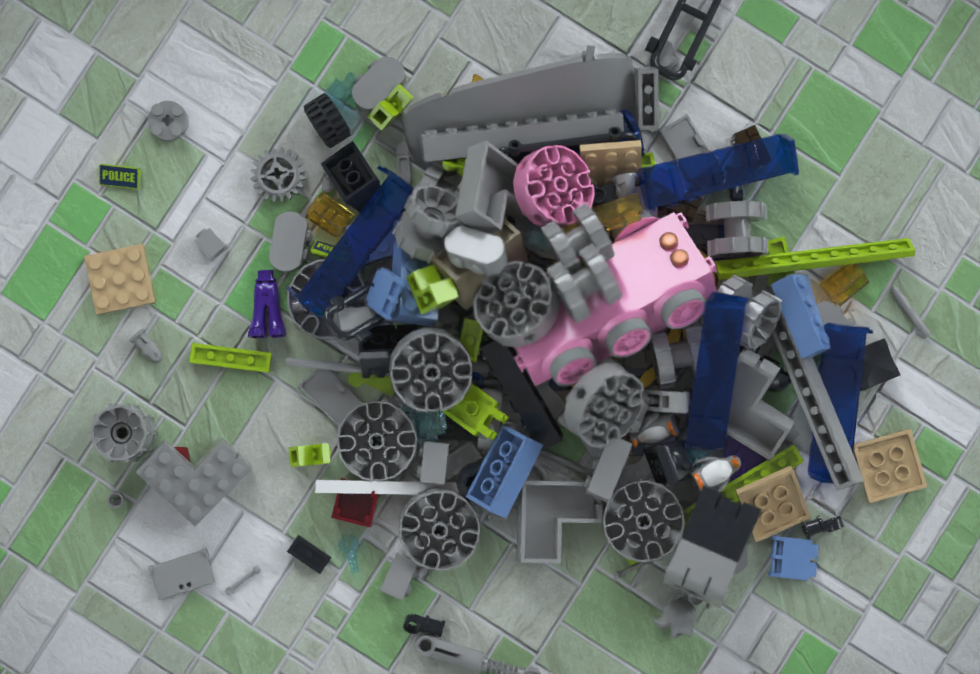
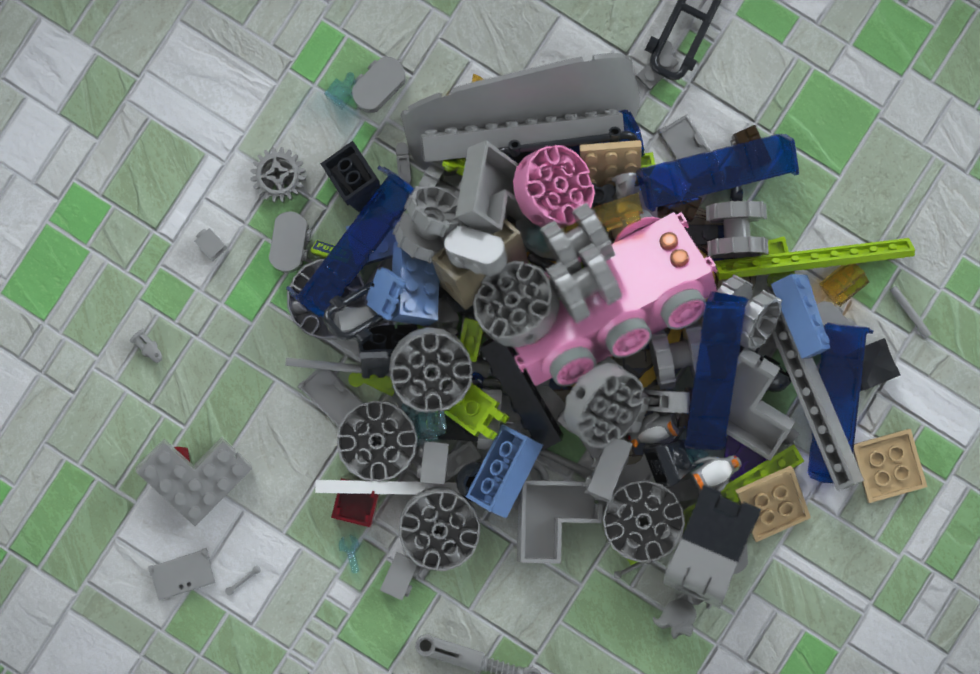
tan plate [84,244,156,315] -> none
light grey piece [88,404,159,462] -> none
slope [99,164,141,190] -> none
light grey hinge [107,491,124,508] -> none
light grey plate [148,101,189,141] -> none
lime plate [189,343,272,373] -> none
dark purple piece [248,270,287,339] -> none
black plate [287,535,332,574] -> none
lime brick [288,443,331,467] -> none
black tyre [303,93,351,148] -> none
clear yellow brick [305,192,355,239] -> none
light grey hinge [322,176,335,193] -> none
lime brick [368,84,414,131] -> none
black connector [403,613,446,638] -> none
lime brick [406,264,459,315] -> none
light grey plate [582,45,595,62] -> none
light grey brick [634,67,659,130] -> none
medium blue plate [768,536,819,581] -> none
black connector [800,515,844,540] -> none

